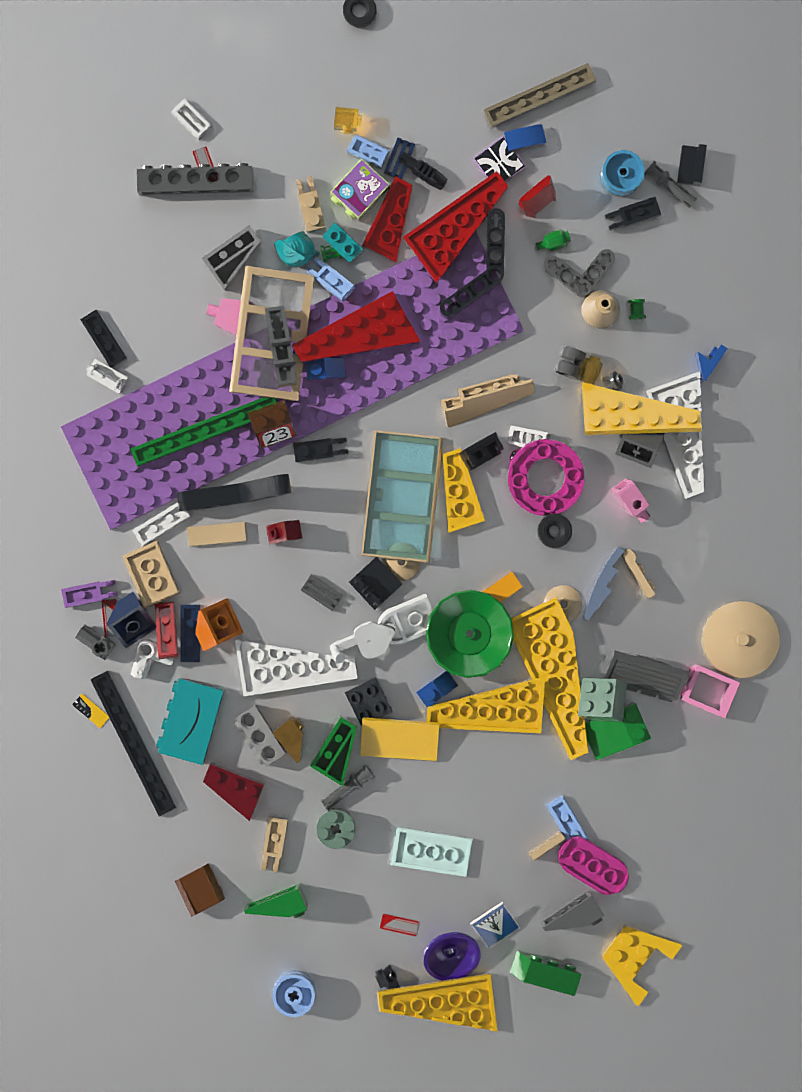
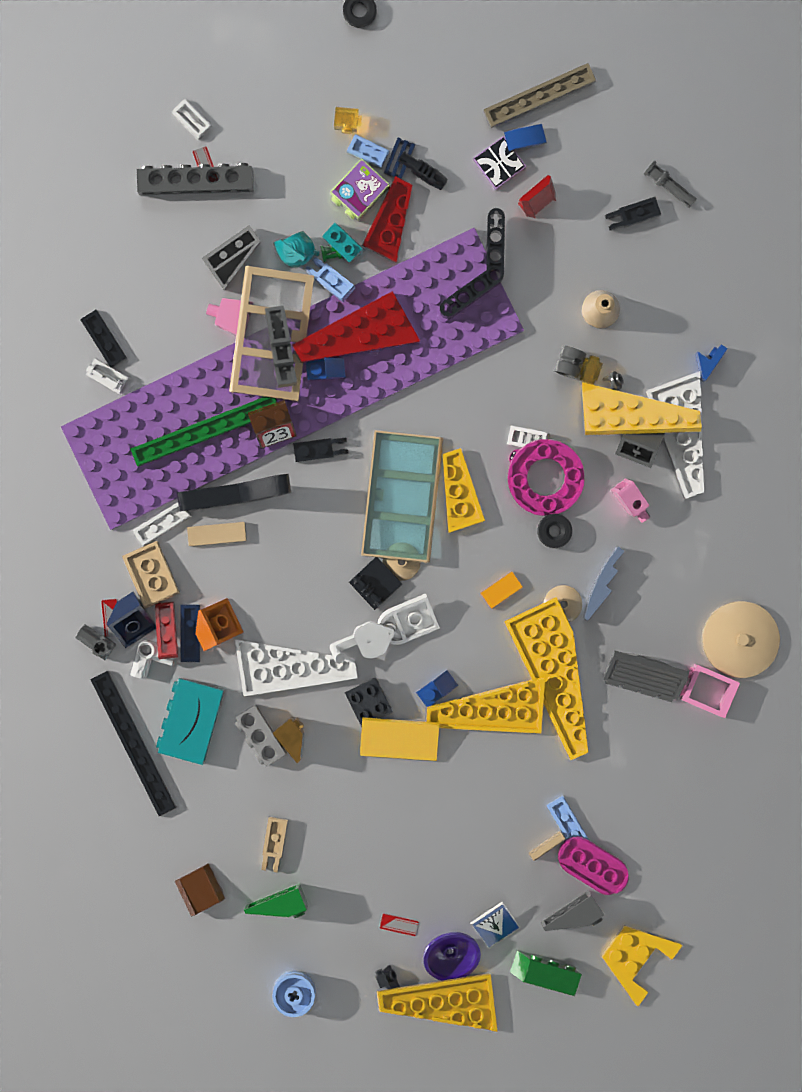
medium lavender hinge [61,580,118,608] -> none
yellow sticker [73,694,109,728] -> none
dark red wedge [203,762,265,821] -> none
dark red brick [266,520,302,545] -> none
tan hinge [296,176,325,233] -> none
dark grey tile [301,574,343,611] -> none
green wedge [310,715,357,787] -> none
sand green brick [317,808,356,849] -> none
dark grey pin [321,764,376,810] -> none
light aqua tile [391,827,473,877] -> none
red wing [403,171,508,284] -> none
green dish [426,590,514,678] -> none
tan wedge [440,374,535,428] -> none
black hinge [459,432,504,472] -> none
green plant [536,229,571,251] -> none
dark grey beam [544,249,615,297] -> none
sand green brick [578,678,627,722] -> none
green slope [585,702,651,760] -> none
dark azure wheel [600,150,645,197] -> none
tan hinge [622,549,656,598] -> none
green bush [628,299,646,320] -> none
black panel [677,144,707,186] -> none

